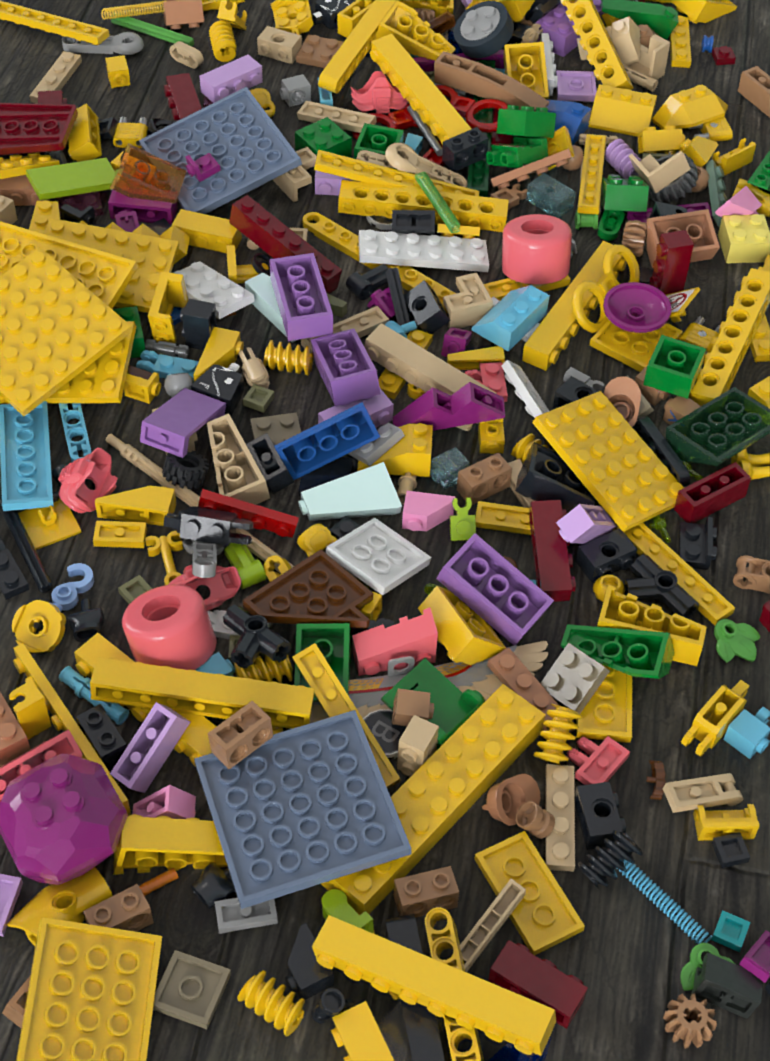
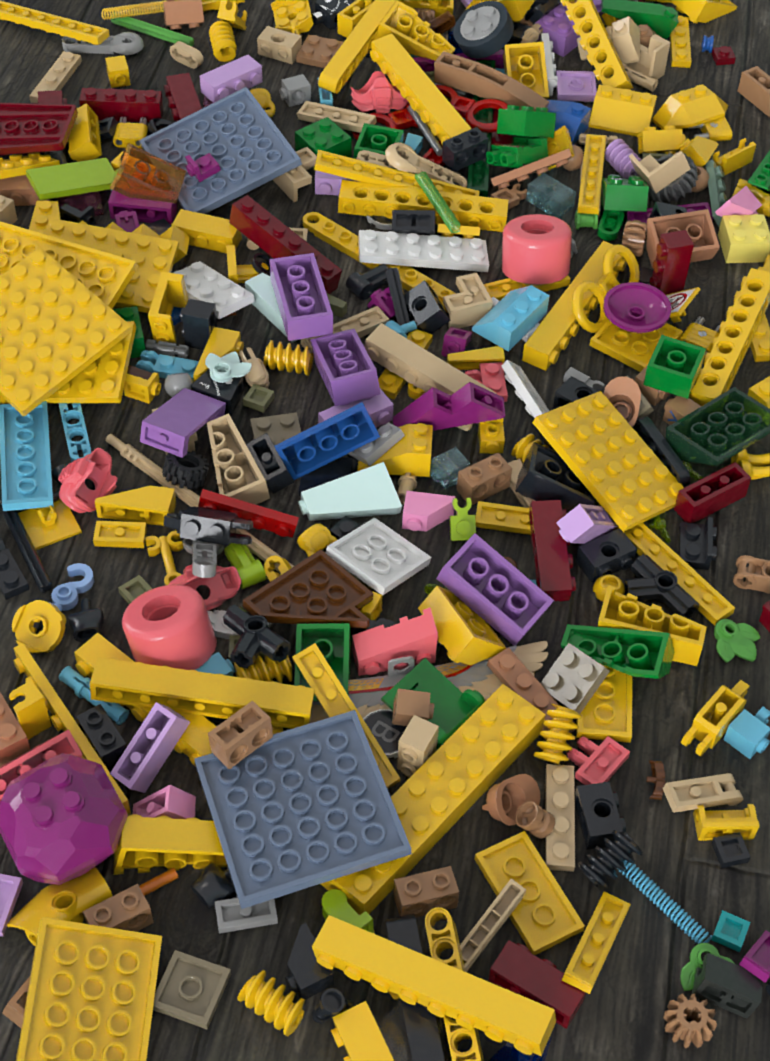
none -> dark red brick [79,87,164,122]
none -> light aqua plate [205,351,252,383]
none -> yellow tile [562,891,631,994]

